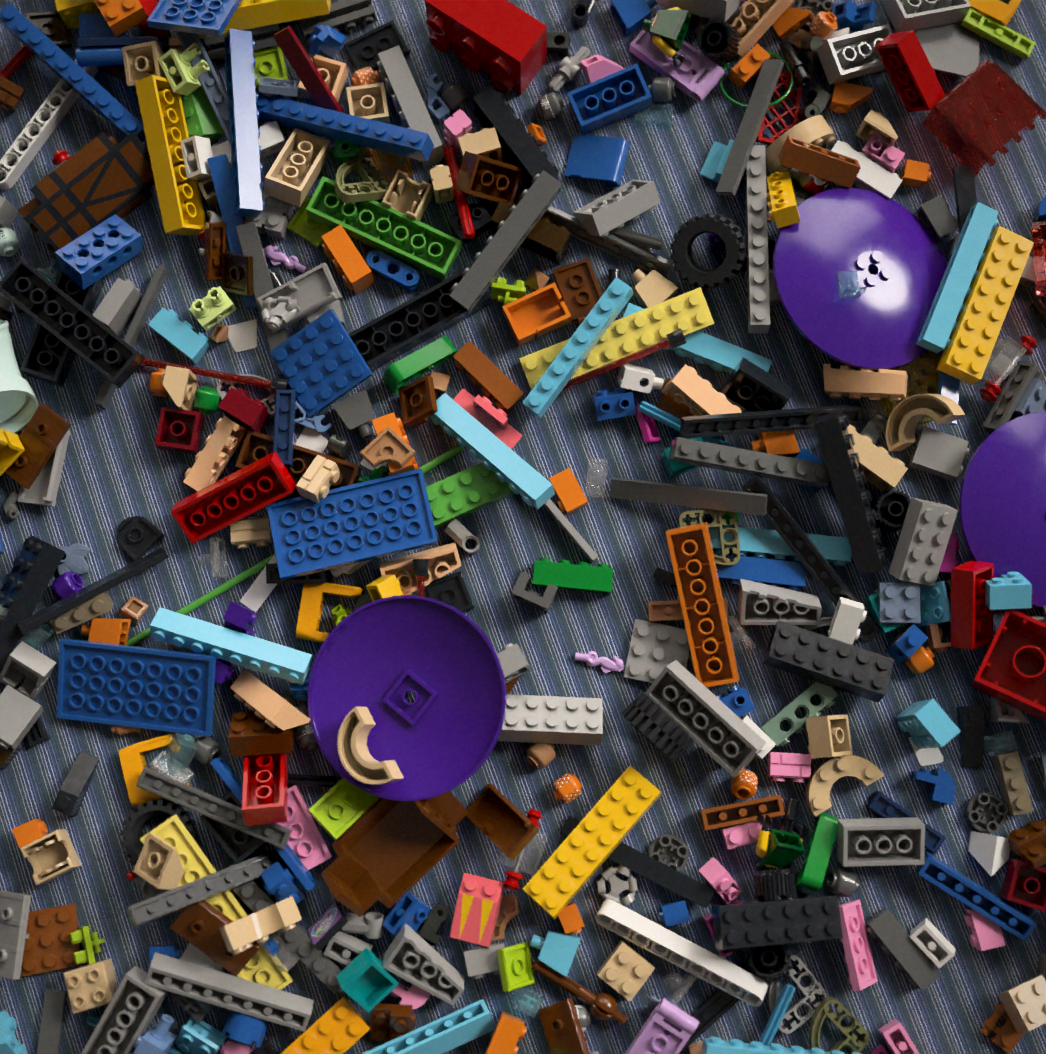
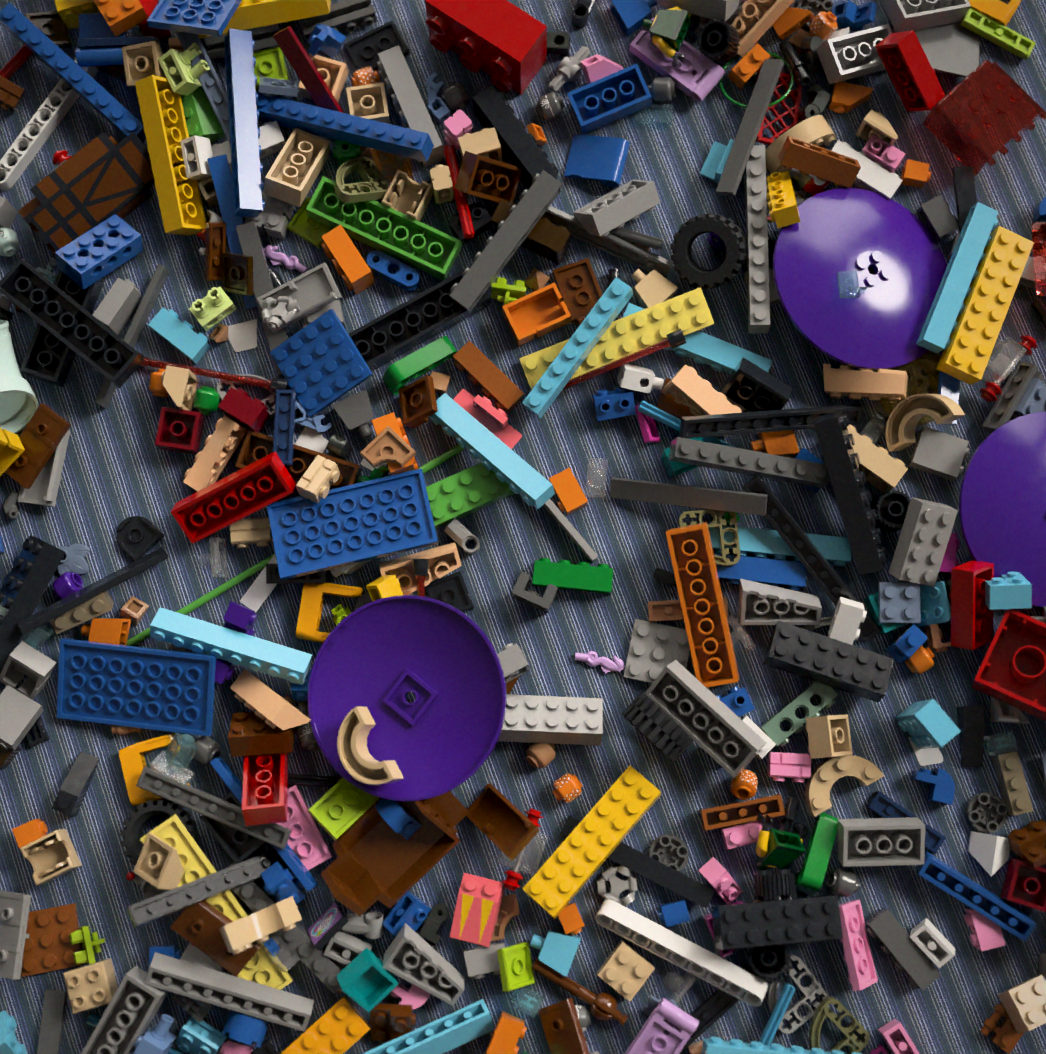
none -> blue brick [375,798,422,839]

